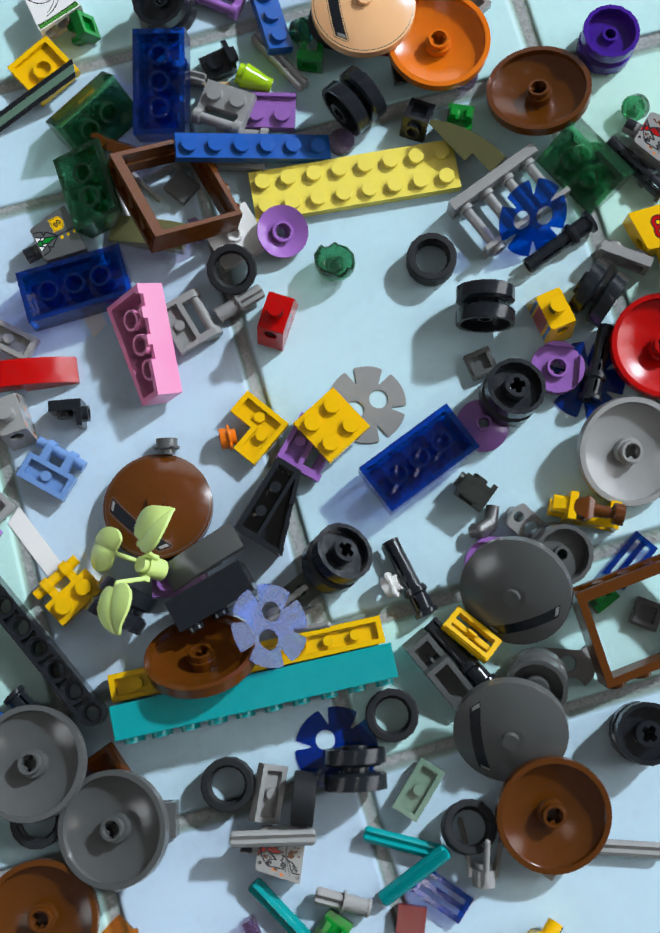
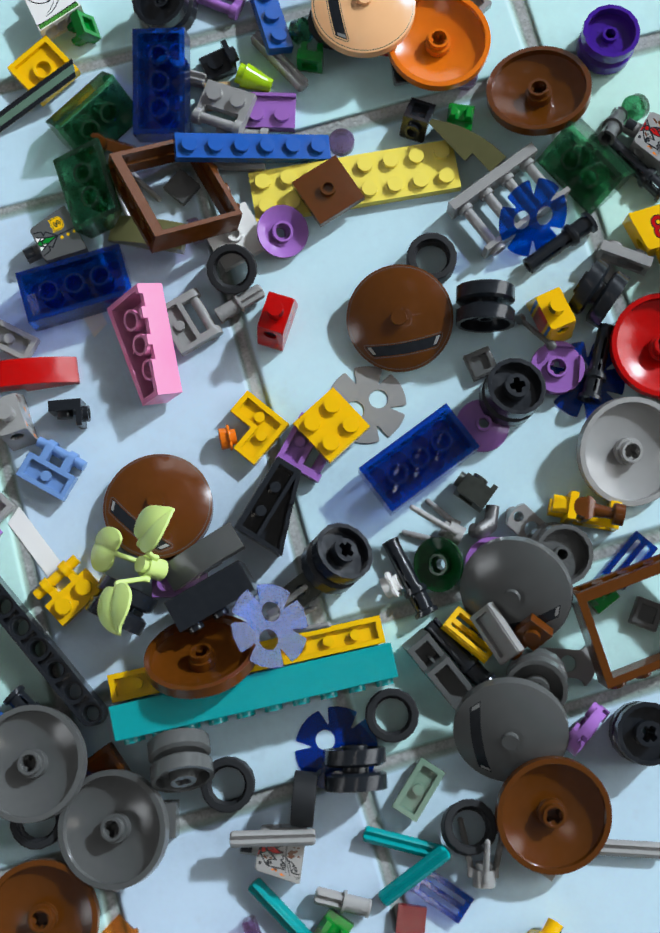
dark grey plate [153,438,180,455] -> none
light grey plate [249,762,288,824] -> none
clear green hair [314,242,355,282] -> none
black wheel [322,66,387,136] -> none
none -> dark grey wheel [147,728,214,793]
none -> reddish brown plate [292,155,365,227]
none -> reddish brown dish [346,264,453,372]
none -> light grey plant [401,498,466,546]
none -> dark green dish [414,537,463,592]
none -> light grey tile [470,601,524,665]
none -> reddish brown plate [512,613,554,661]
none -> dark grey hinge [515,313,557,351]
none -> medium lavender plate [567,702,610,757]
none -> dark grey pin [598,107,628,146]

